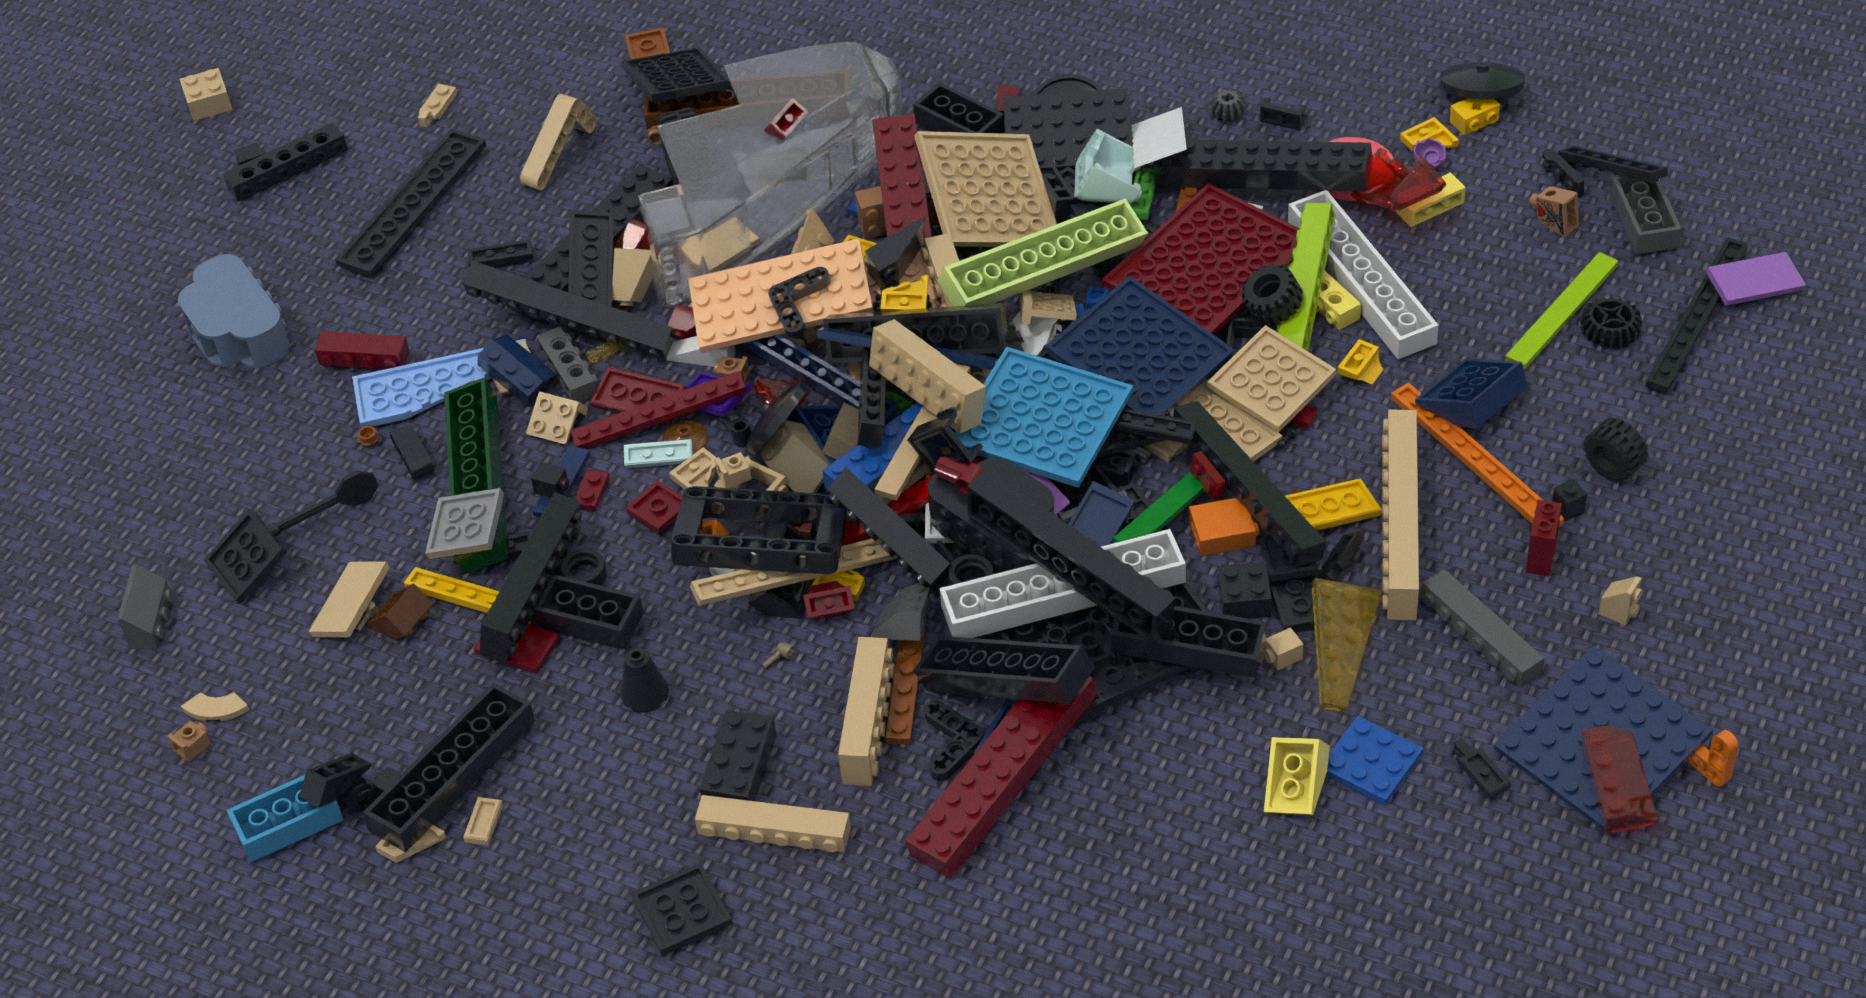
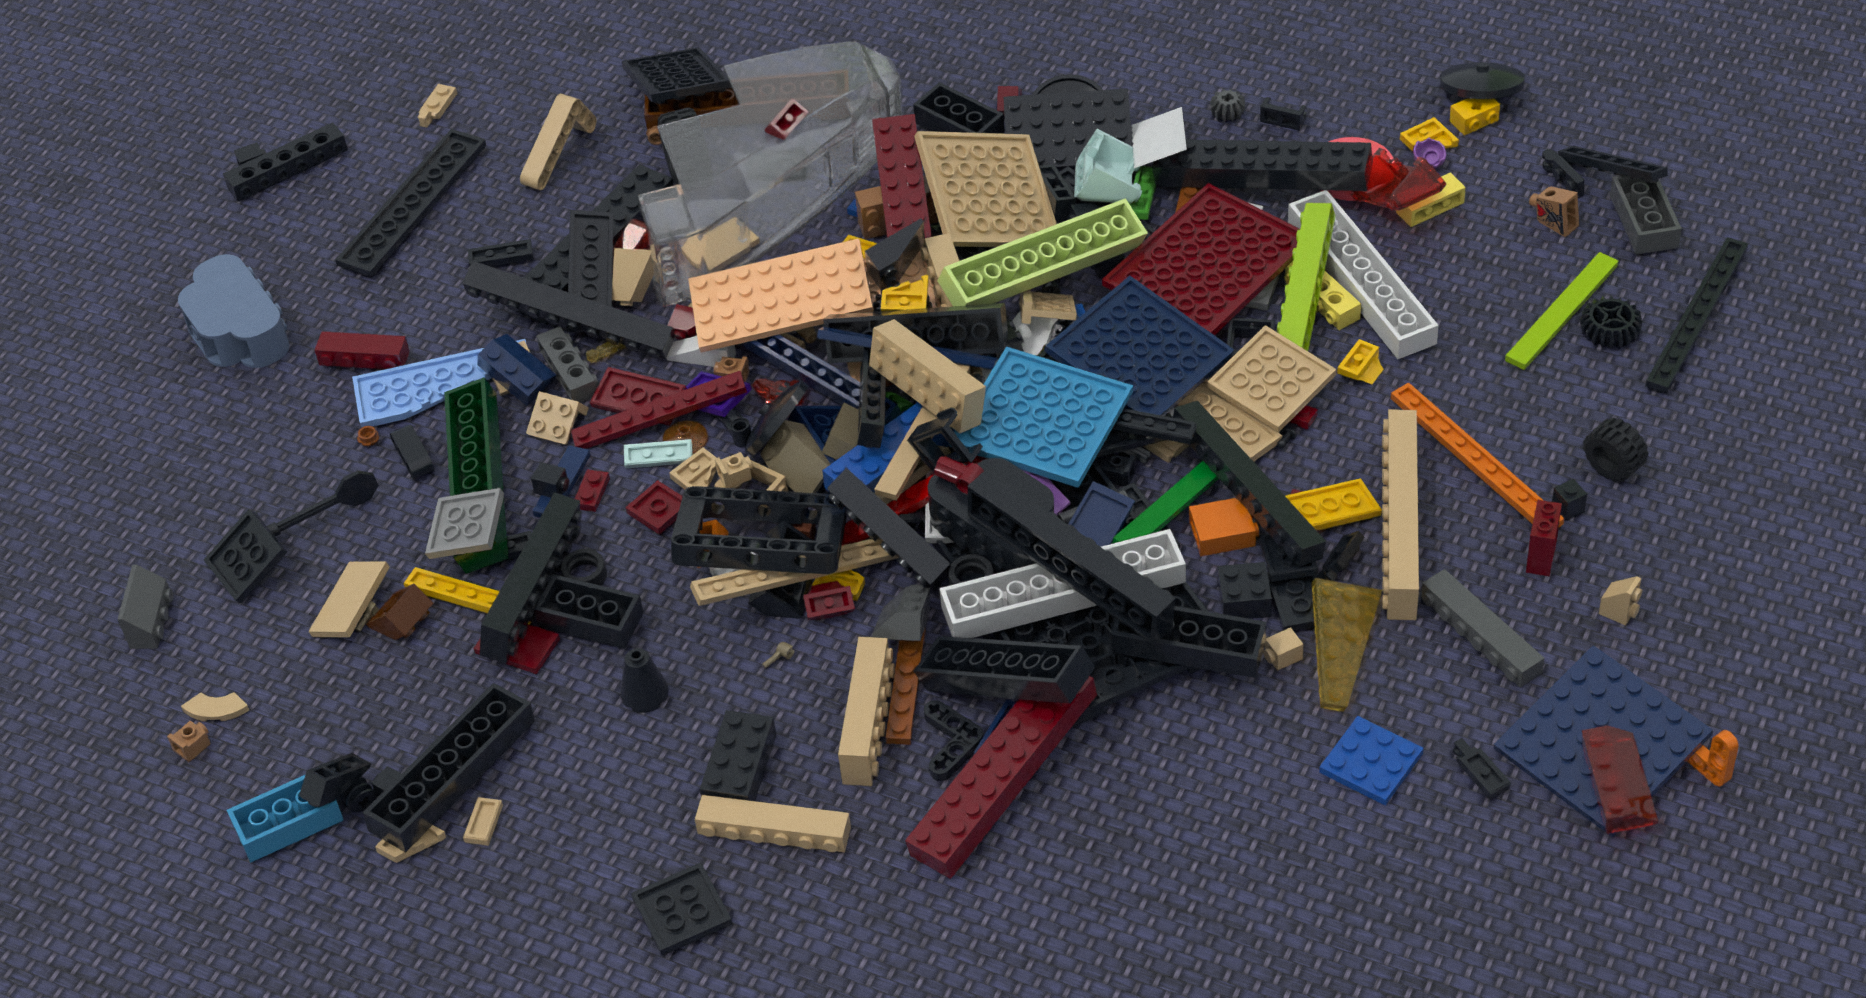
tan brick [180,68,232,121] -> none
dark orange plate [624,27,670,59] -> none
black beam [768,267,831,339] -> none
tan wing [791,208,835,254] -> none
blue tile [1086,287,1110,308] -> none
dark red plate [1190,451,1225,500] -> none
black tyre [1241,264,1303,325] -> none
light yellow slope [1264,737,1330,815] -> none
dark blue slope [1415,358,1527,429] -> none
medium lavender tile [1706,252,1806,306] -> none

